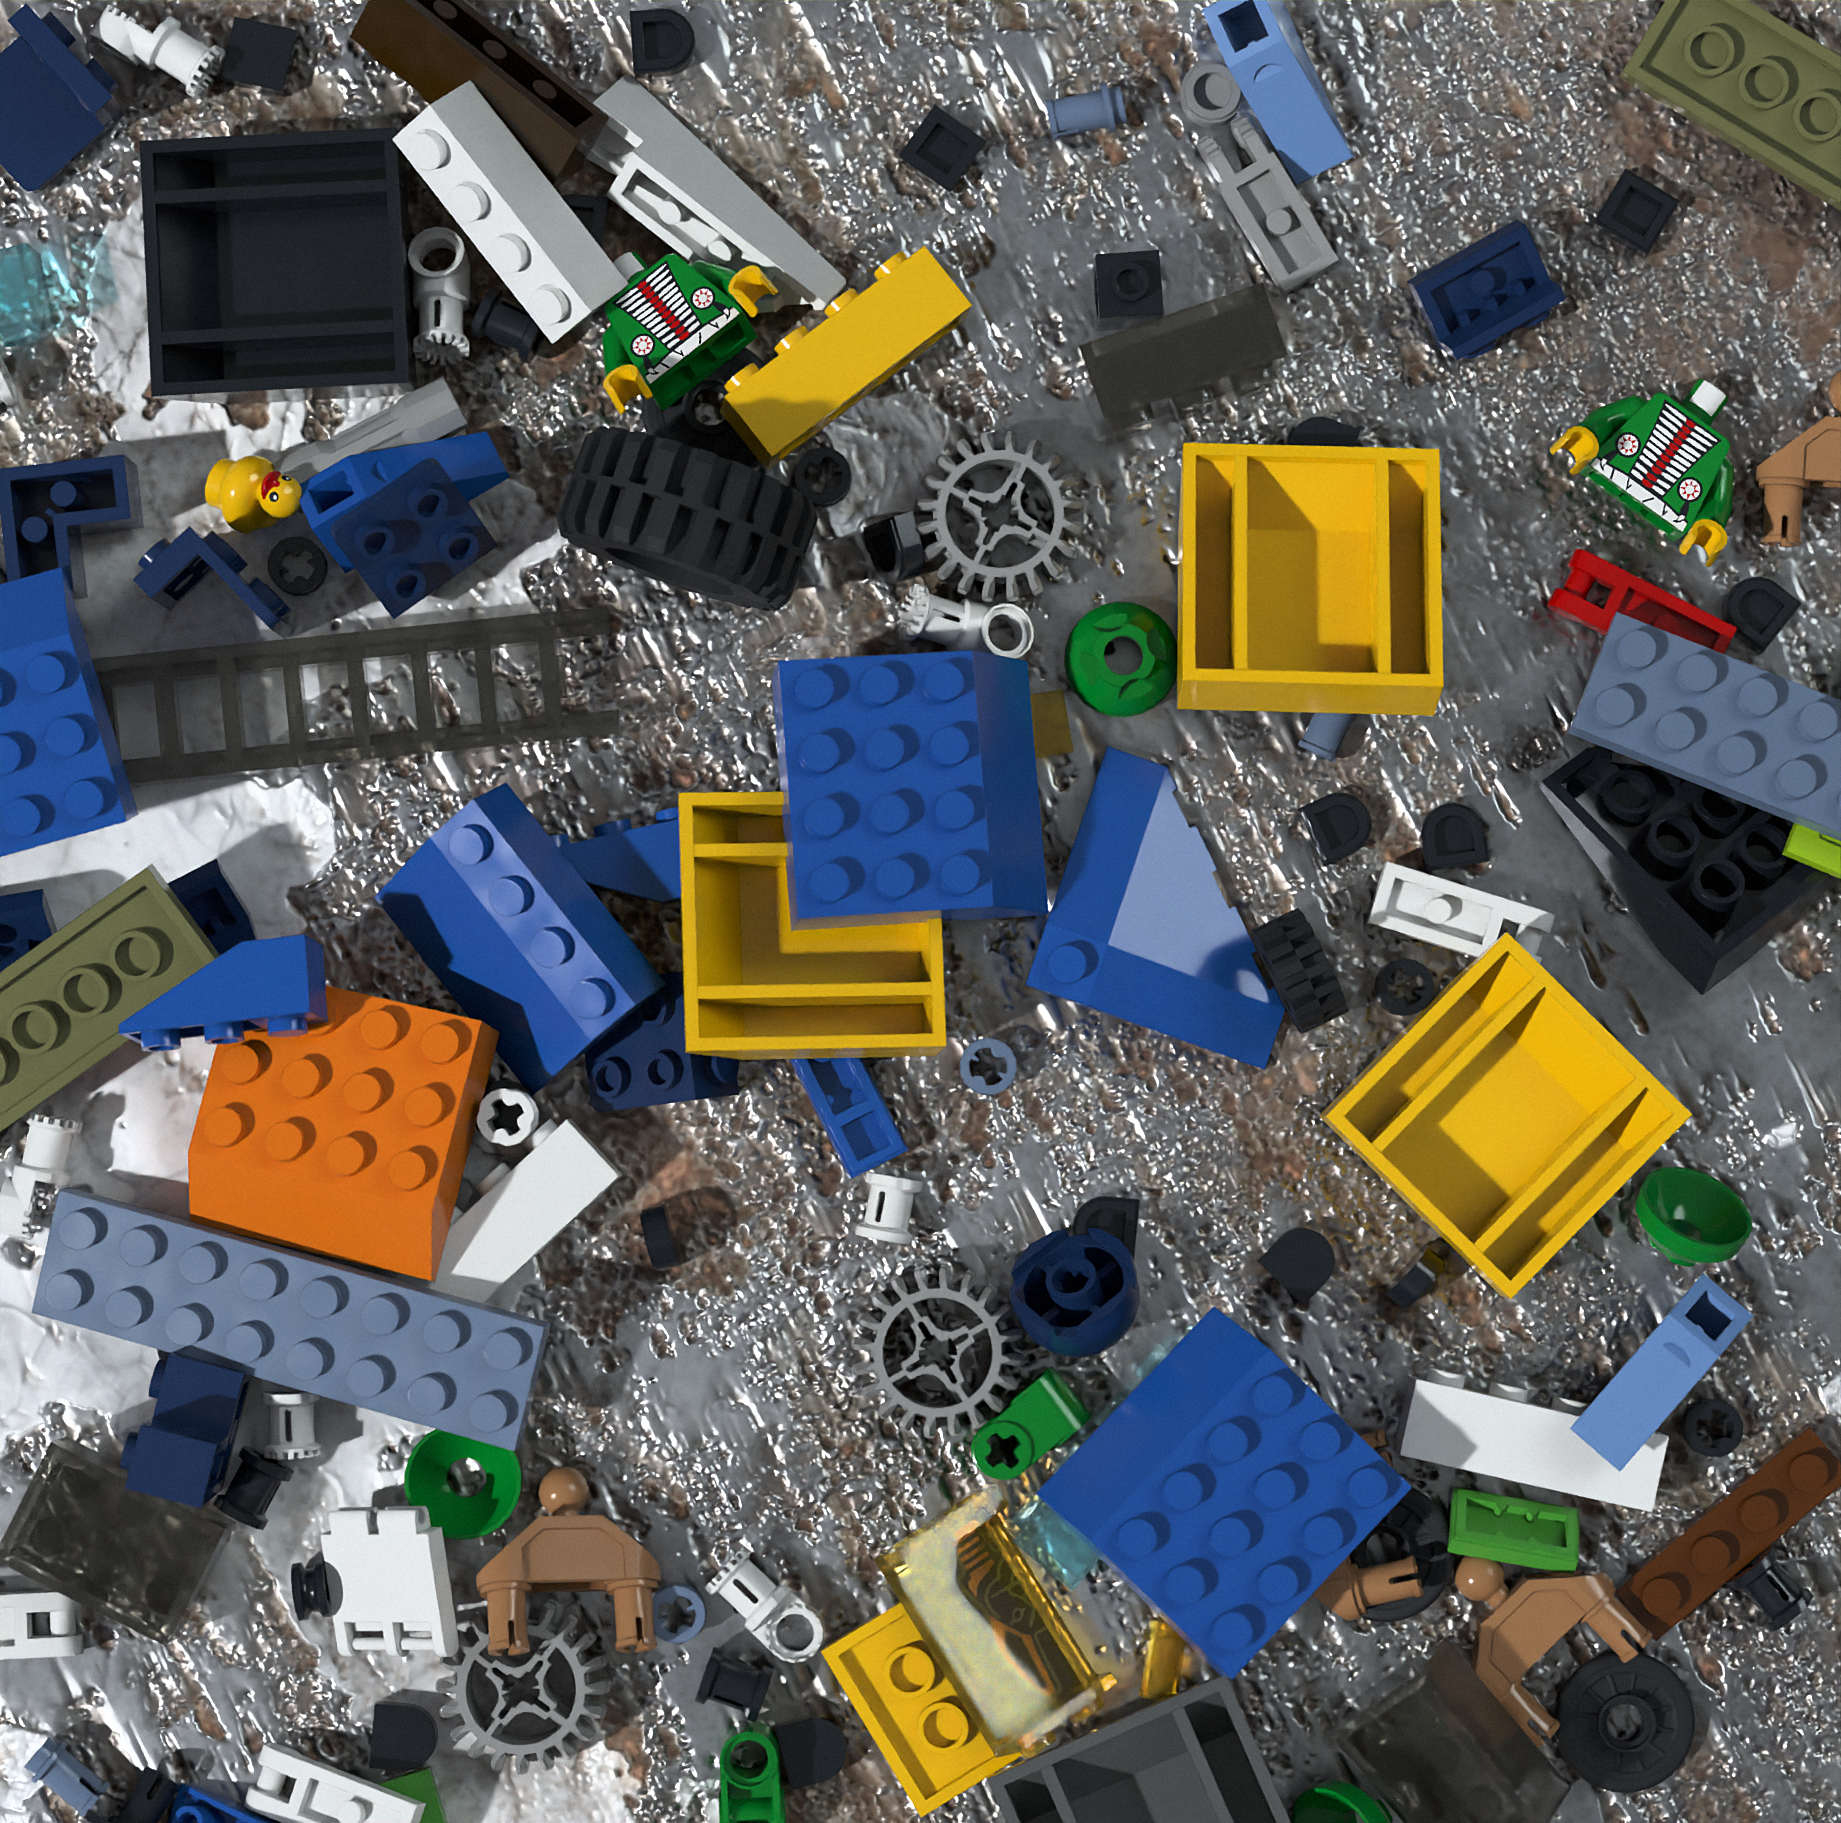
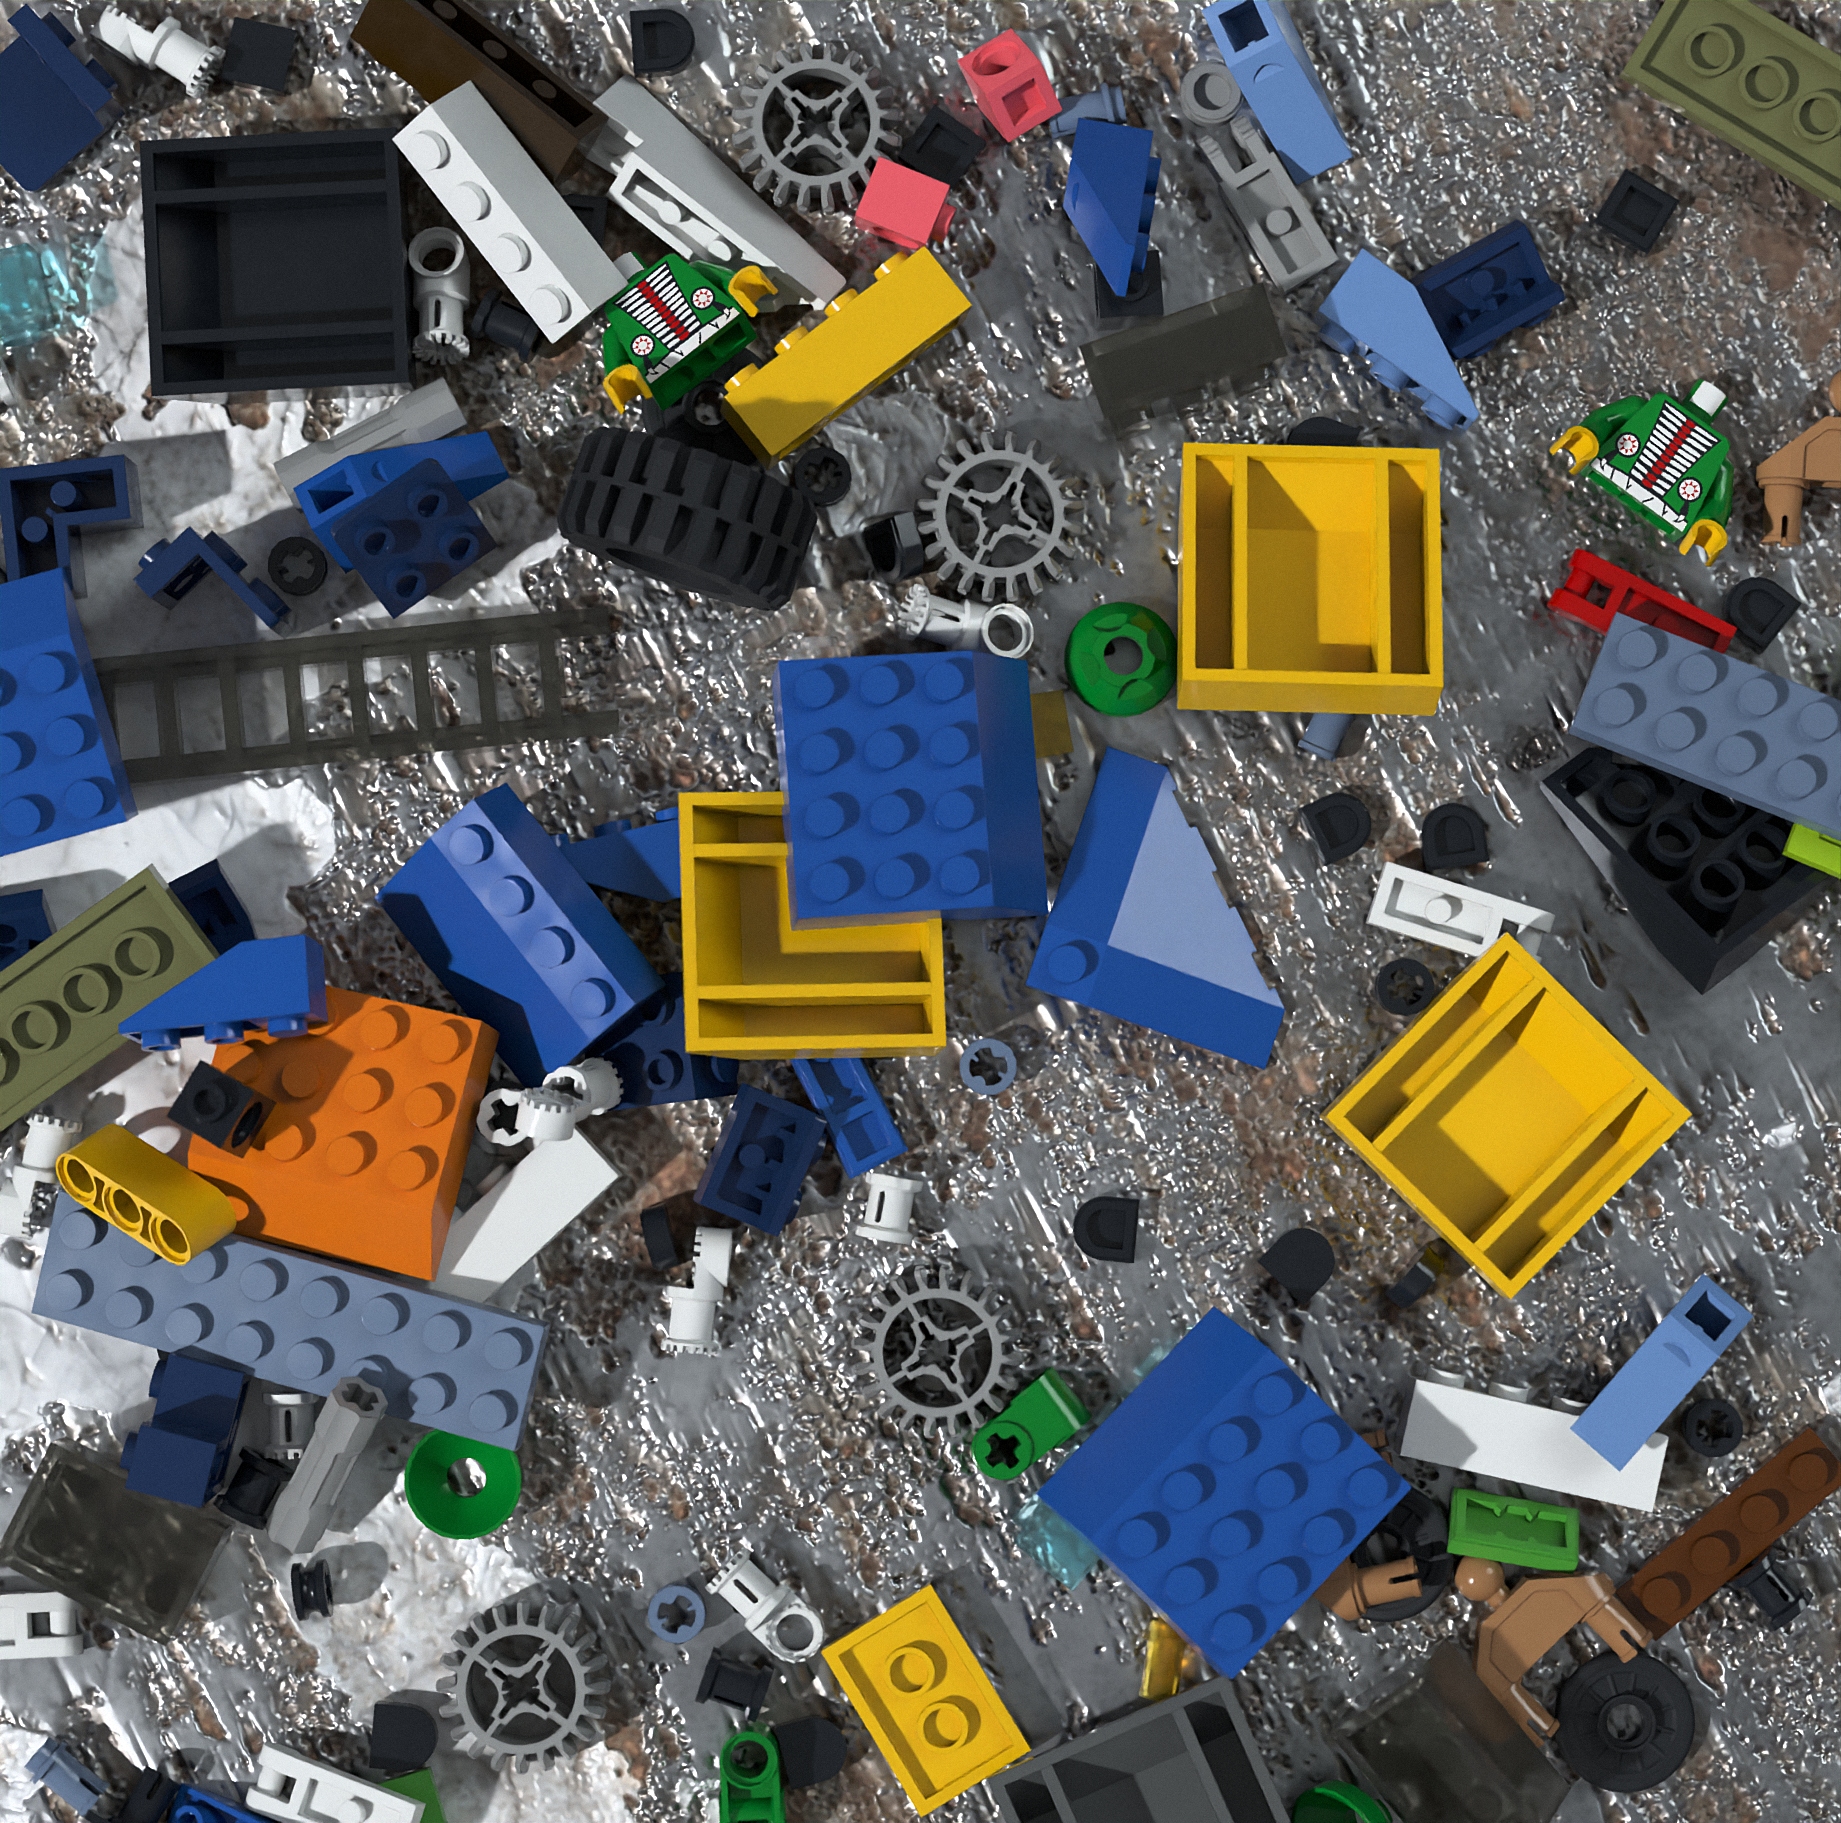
yellow animal [205,455,302,534] -> none
white plate [320,1506,459,1657] -> none
medium nougat connector [476,1466,661,1656] -> none
clear yellow panel [874,1483,1117,1759] -> none
dark blue cylinder [1009,1228,1140,1358] -> none
black tyre [1251,908,1349,1034] -> none
green piece [1636,1167,1752,1267] -> none
none -> yellow beam [55,1124,237,1265]
none -> black brick [166,1059,277,1159]
none -> light grey axle [265,1377,388,1554]
none -> white connector [515,1057,623,1141]
none -> white connector [661,1227,733,1355]
none -> dark blue bracket [693,1082,827,1237]
none -> light grey gear [732,43,902,215]
none -> coral brick [855,157,957,252]
none -> coral brick [957,28,1062,143]
none -> blue slope [1063,118,1162,297]
none -> medium blue slope [1312,248,1479,431]

